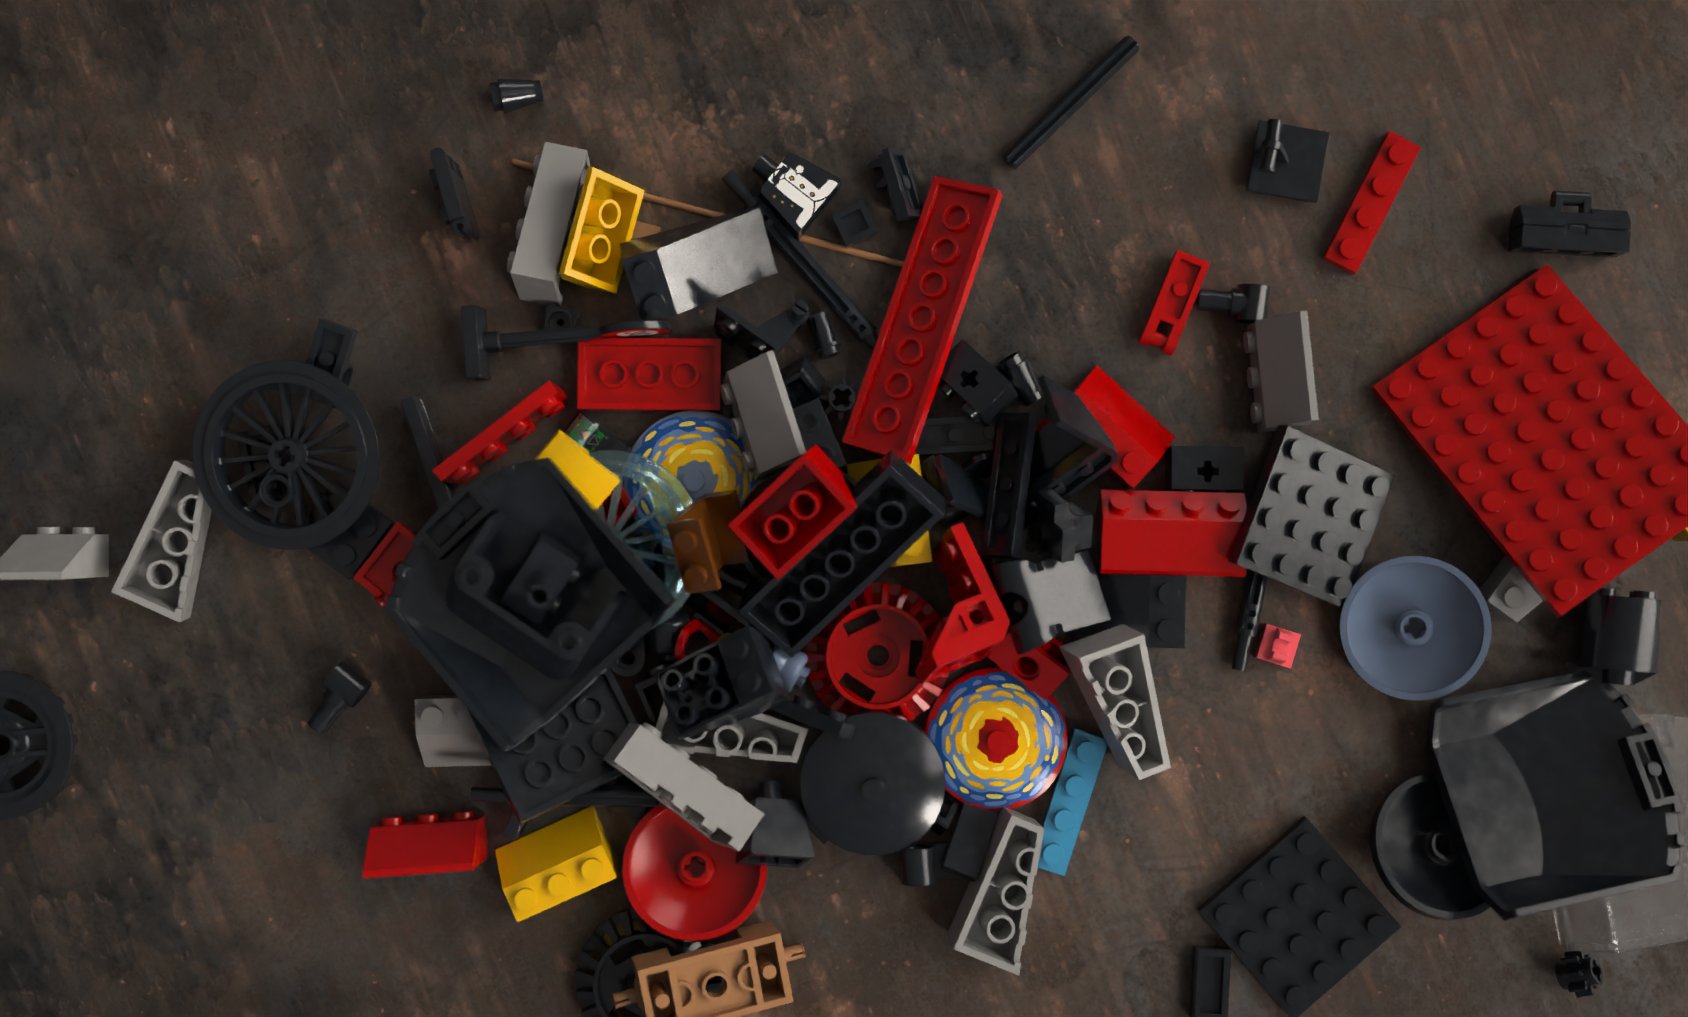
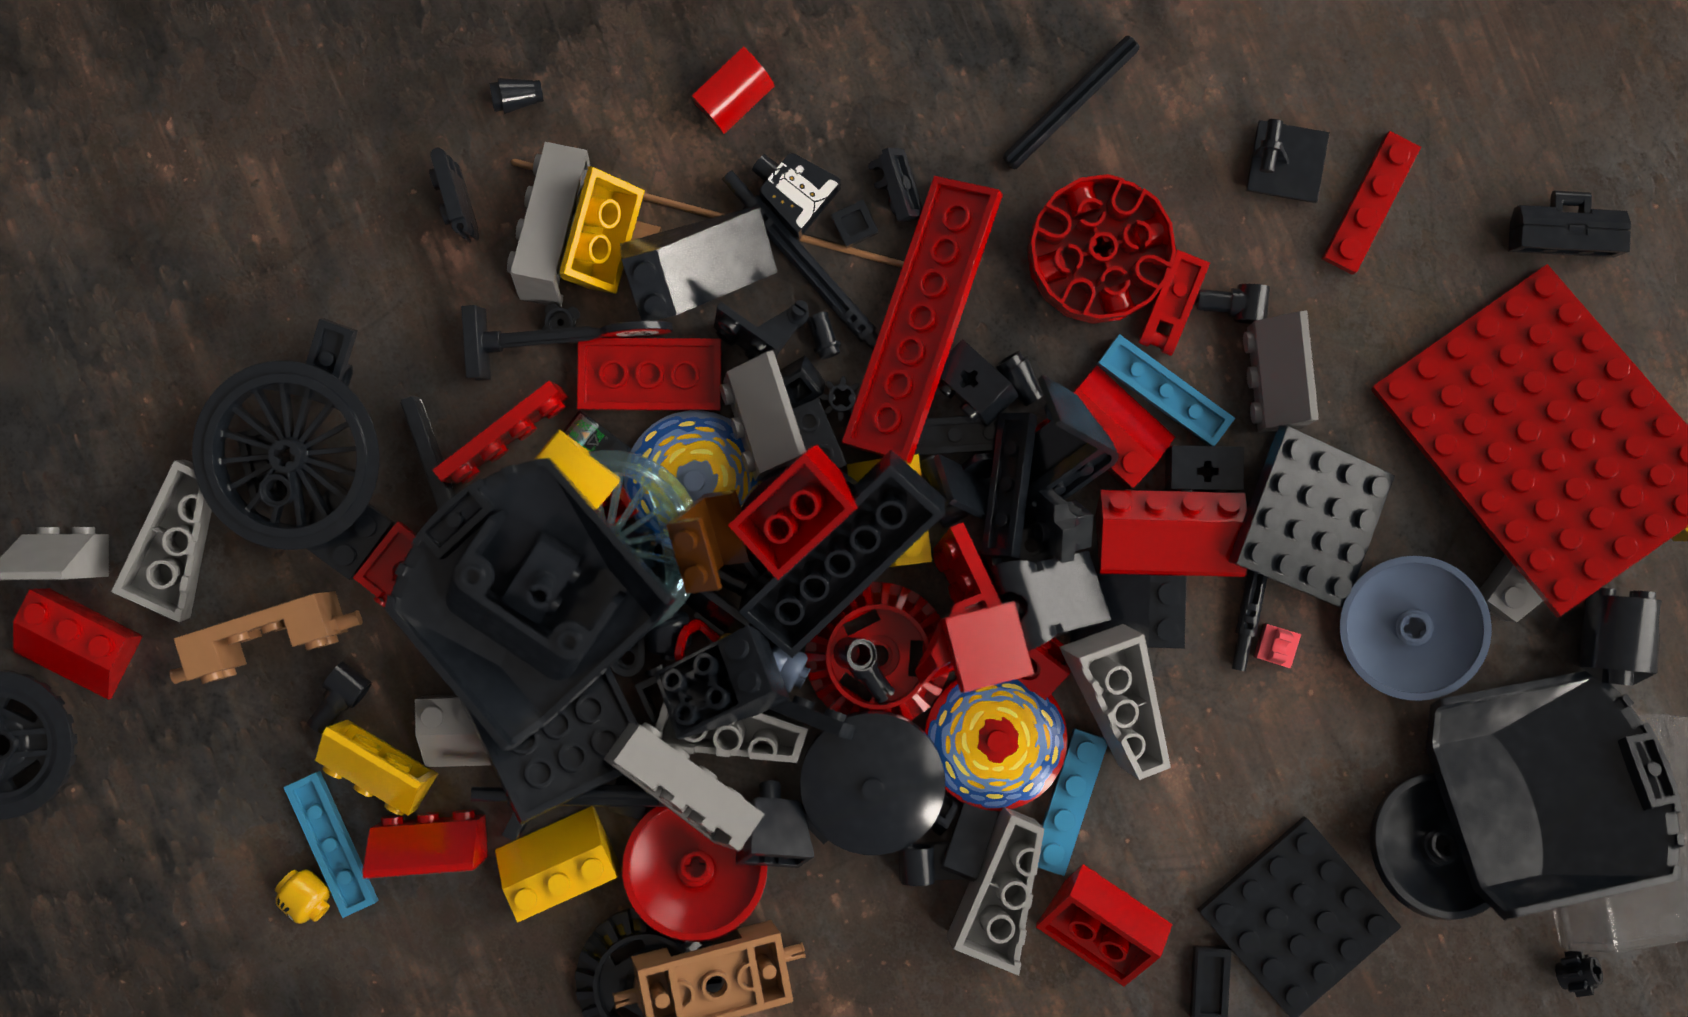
none -> red slope [13,588,143,700]
none -> medium nougat brick [170,591,363,684]
none -> yellow head [275,869,330,924]
none -> dark azure plate [283,771,379,918]
none -> yellow slope [315,719,439,816]
none -> red brick [692,46,775,134]
none -> black pin [833,637,895,704]
none -> tile [941,602,1034,693]
none -> red brick [1027,174,1176,324]
none -> red slope [1036,864,1173,987]
none -> dark azure plate [1097,334,1235,446]

